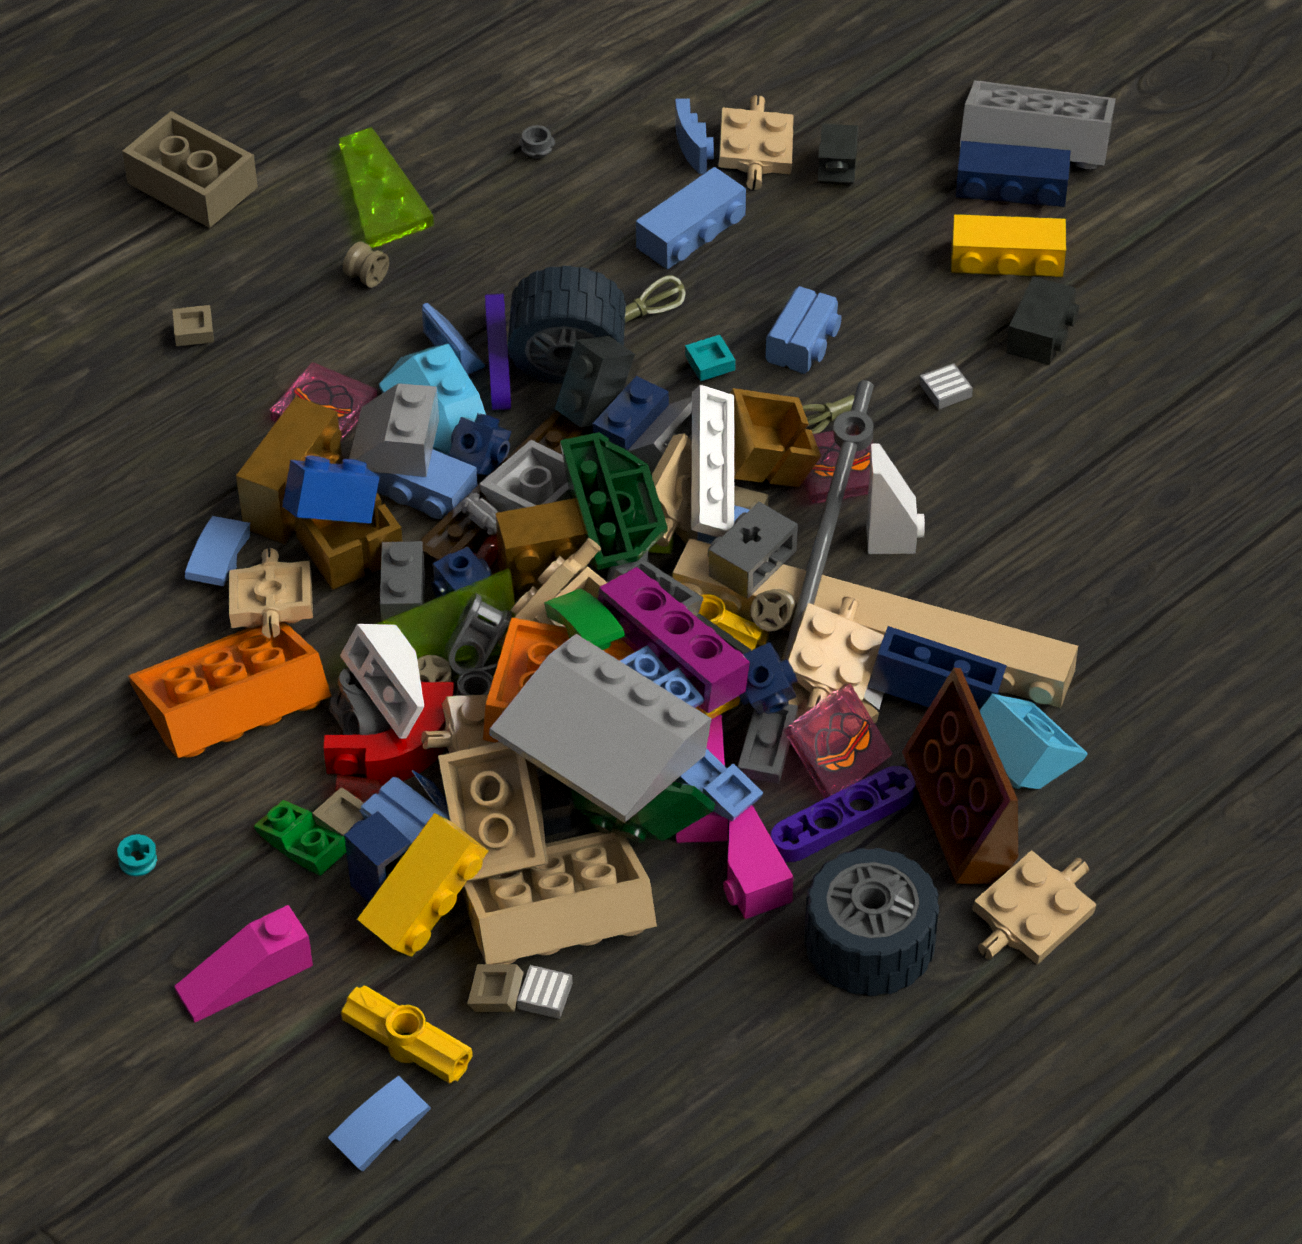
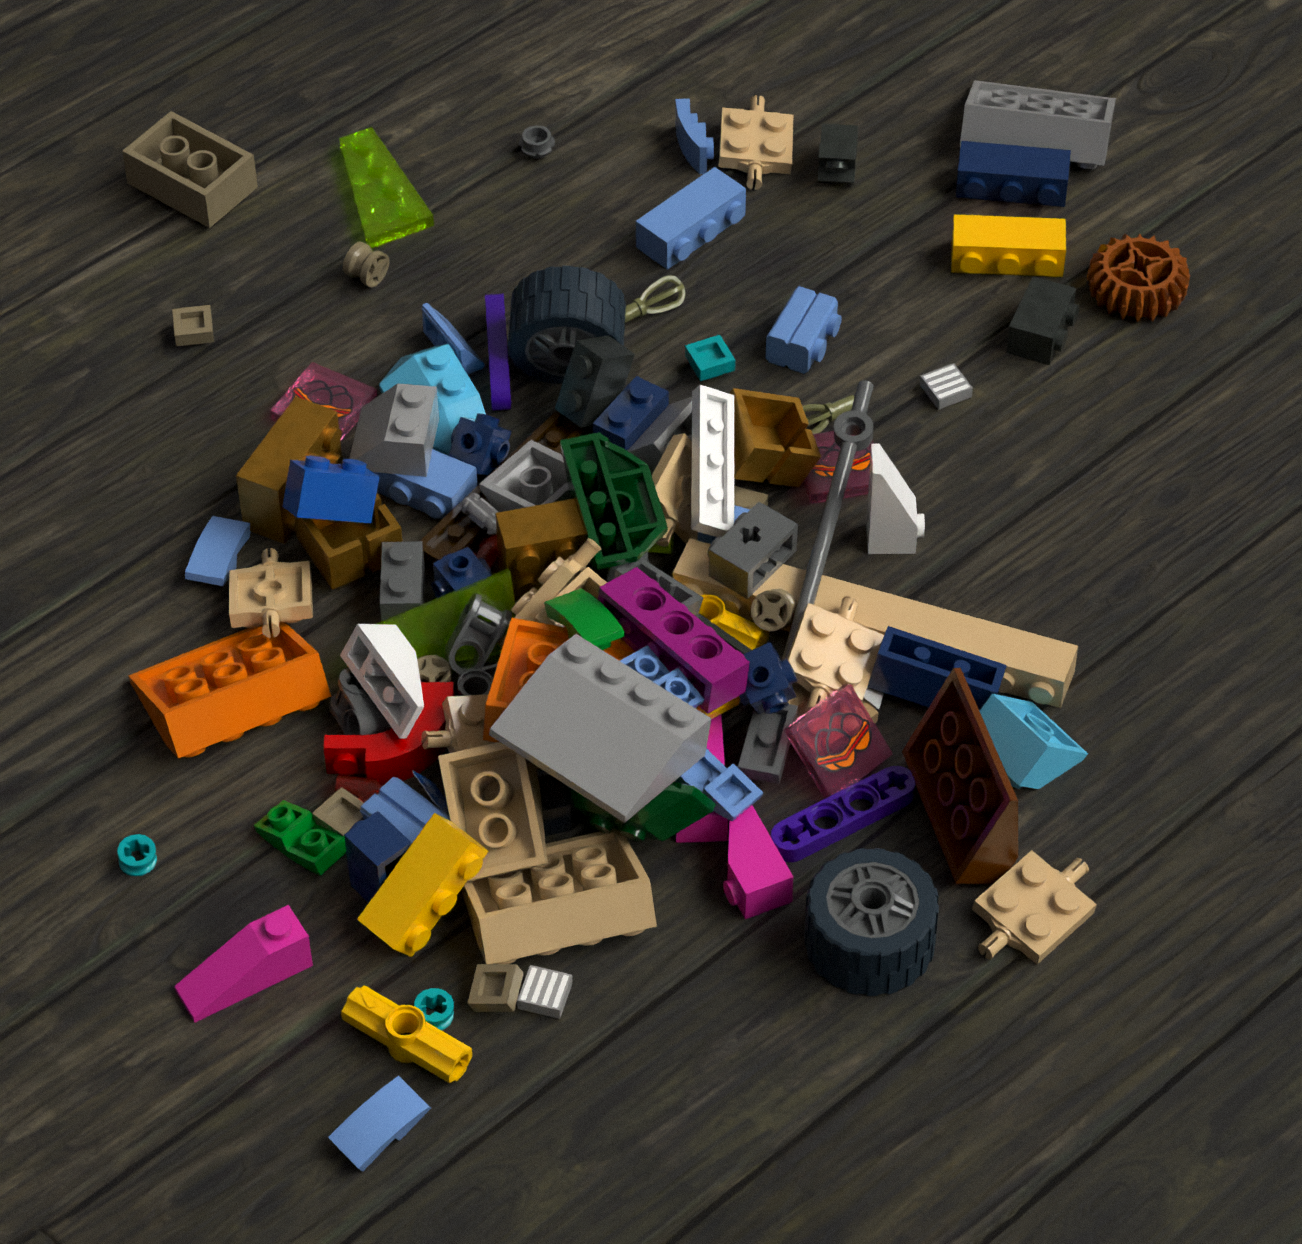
none -> teal bush [414,988,454,1030]
none -> dark orange gear [1087,232,1190,322]

